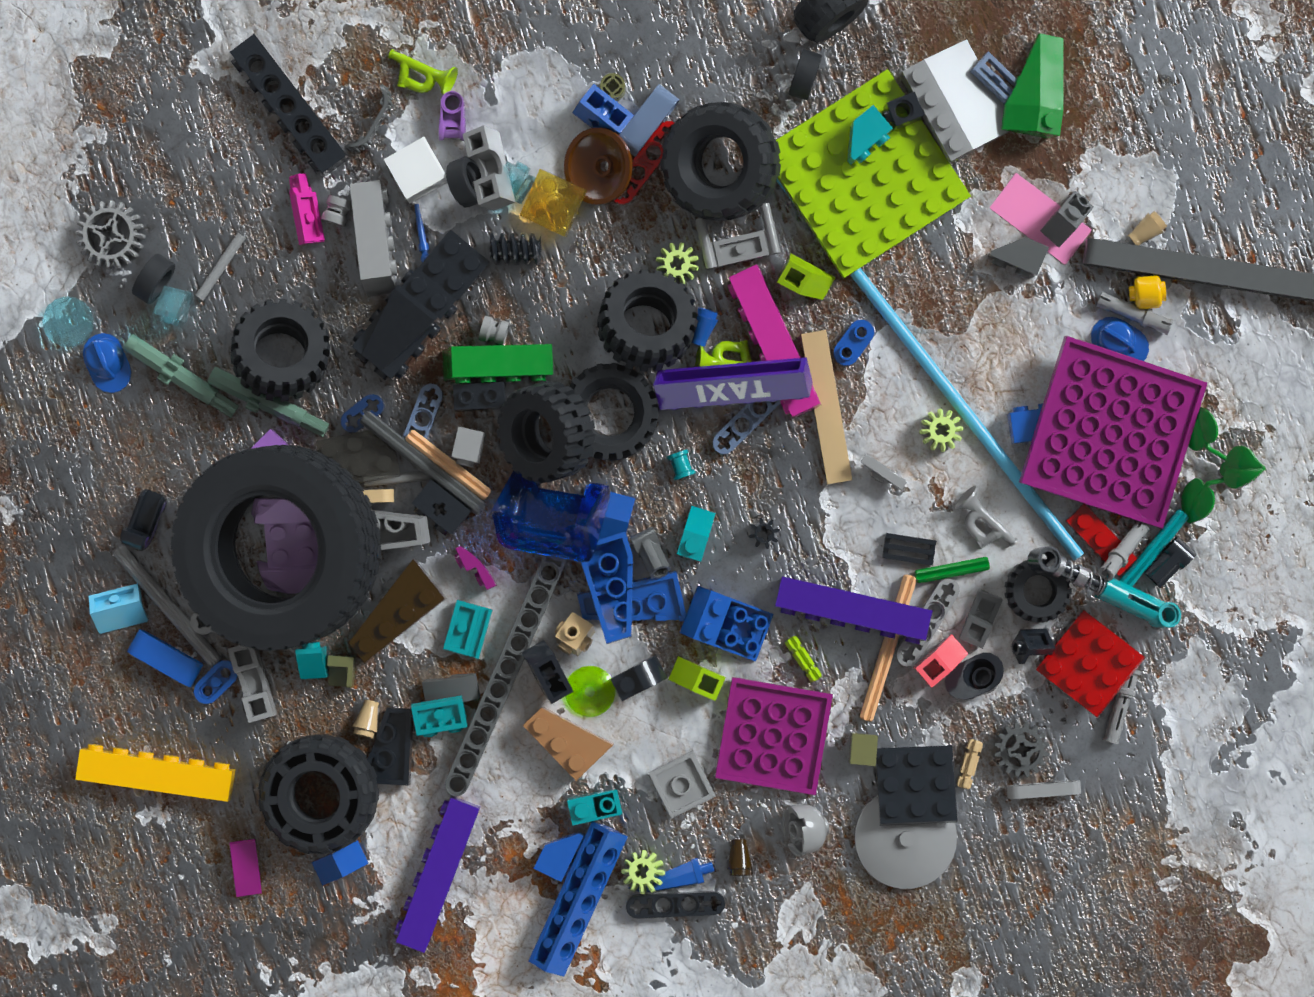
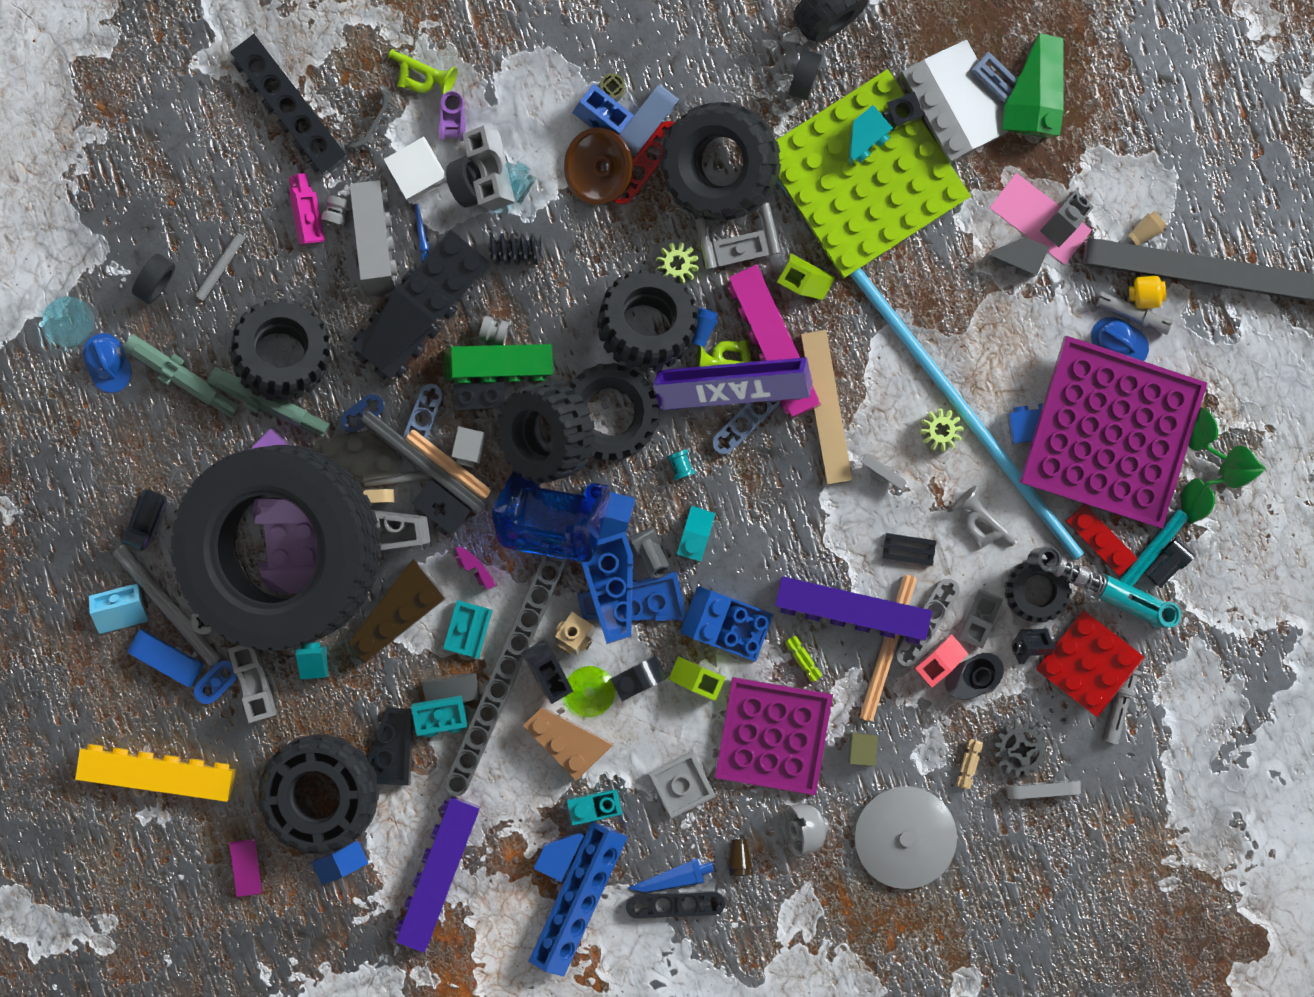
light grey gear [75,200,145,270] -> none
clear light blue slope [153,286,193,326] -> none
olive panel [327,655,356,688] -> none
tan cone [352,700,379,739] -> none
clear yellow plate [520,169,587,237] -> none
yellowish green gear [621,850,666,895] -> none
black gear [748,518,780,549] -> none
blue plate [833,320,874,366] -> none
black plate [876,745,958,826] -> none
green axle [914,557,990,584] -> none
light grey pin [1098,521,1150,581] -> none

